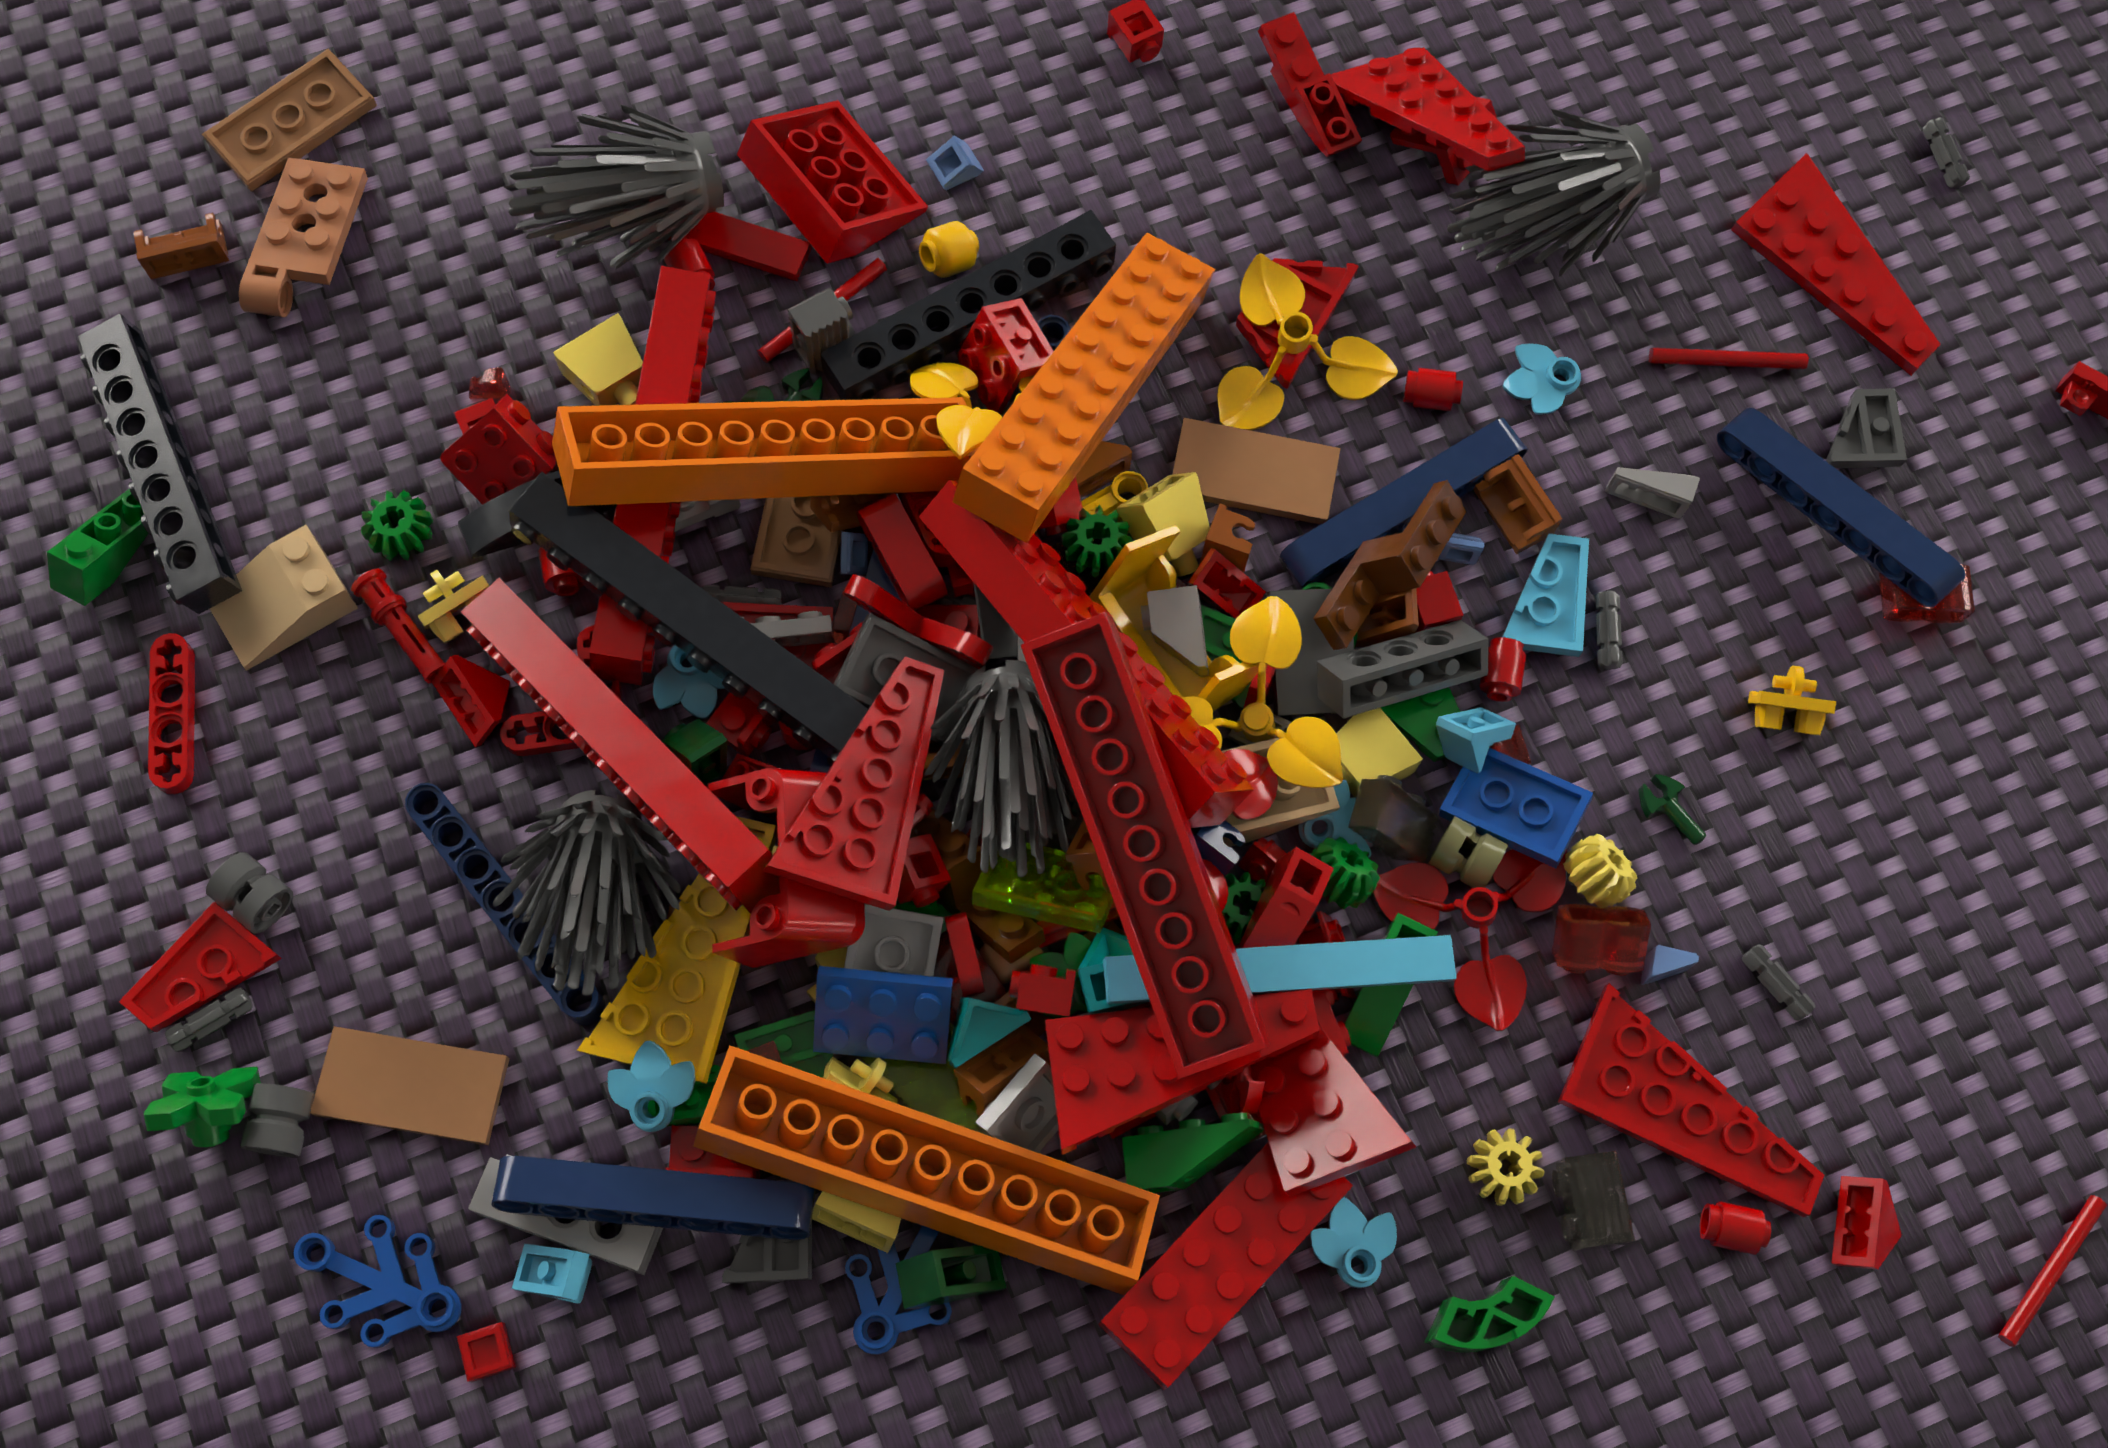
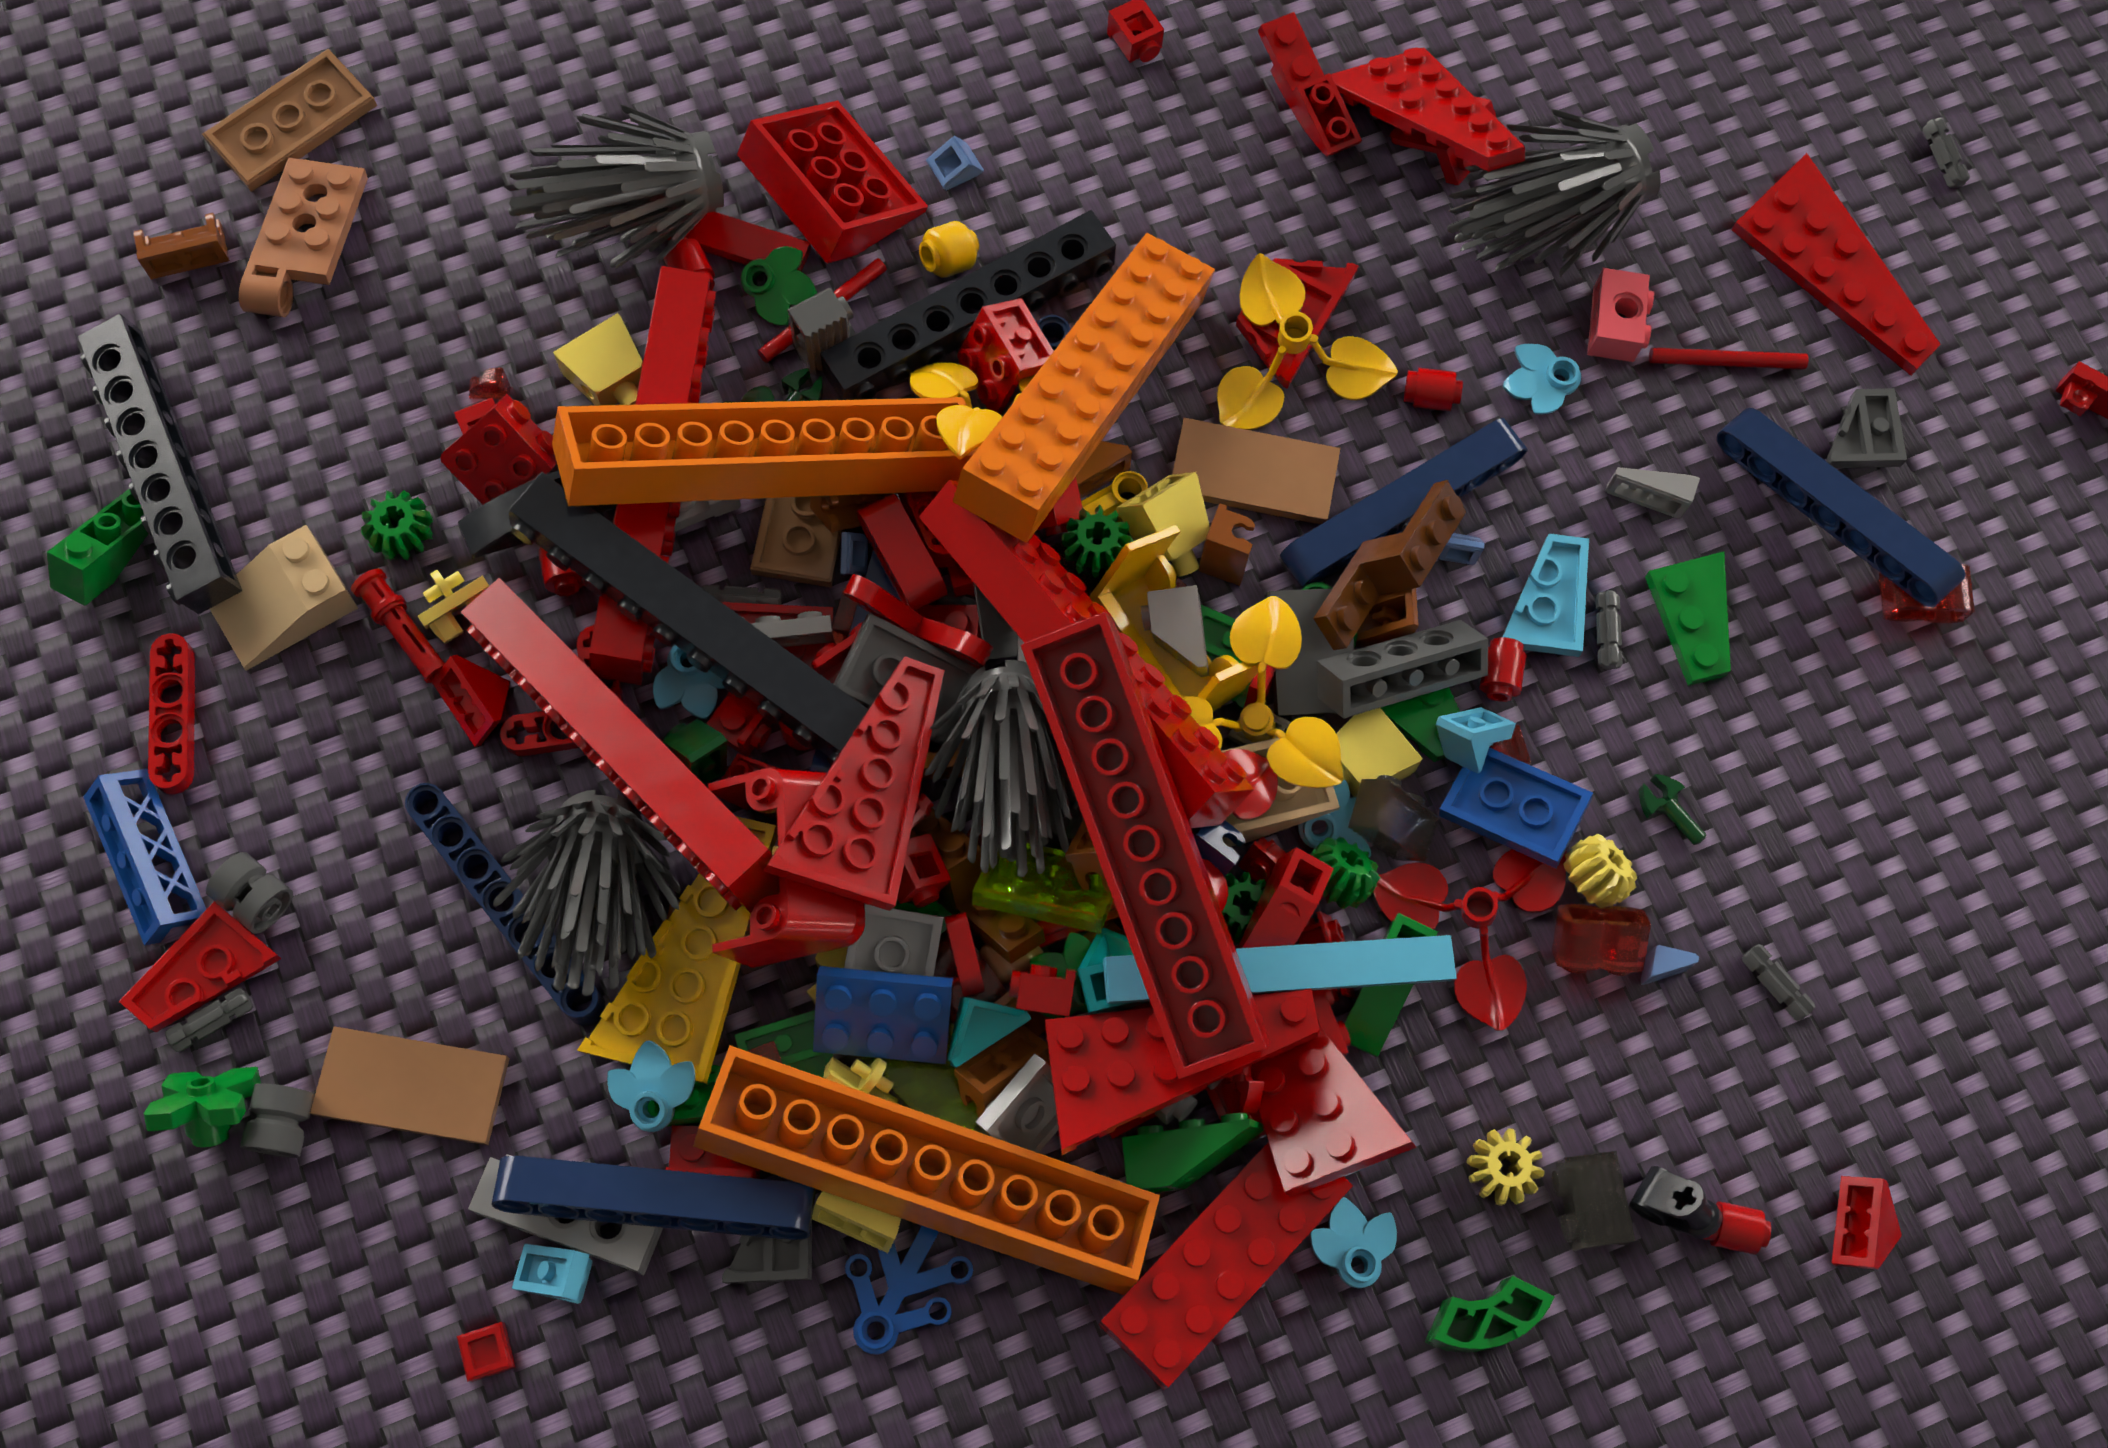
blue plant [294,1215,462,1348] -> none
dark green slope [895,1245,1006,1309] -> none
red slope [1188,548,1266,619] -> none
red brick [1415,571,1464,633] -> none
olive wheel [1428,816,1508,888] -> none
dark orange hinge [1473,454,1563,554] -> none
red wing [1558,983,1824,1217] -> none
yellow hips [1748,665,1836,735] -> none
red bar [1998,1195,2107,1347] -> none
none -> blue fence [83,769,206,946]
none -> green plate [741,246,817,326]
none -> coral brick [1587,268,1654,362]
none -> black piece [1629,1166,1722,1239]
none -> green wing [1645,551,1731,686]

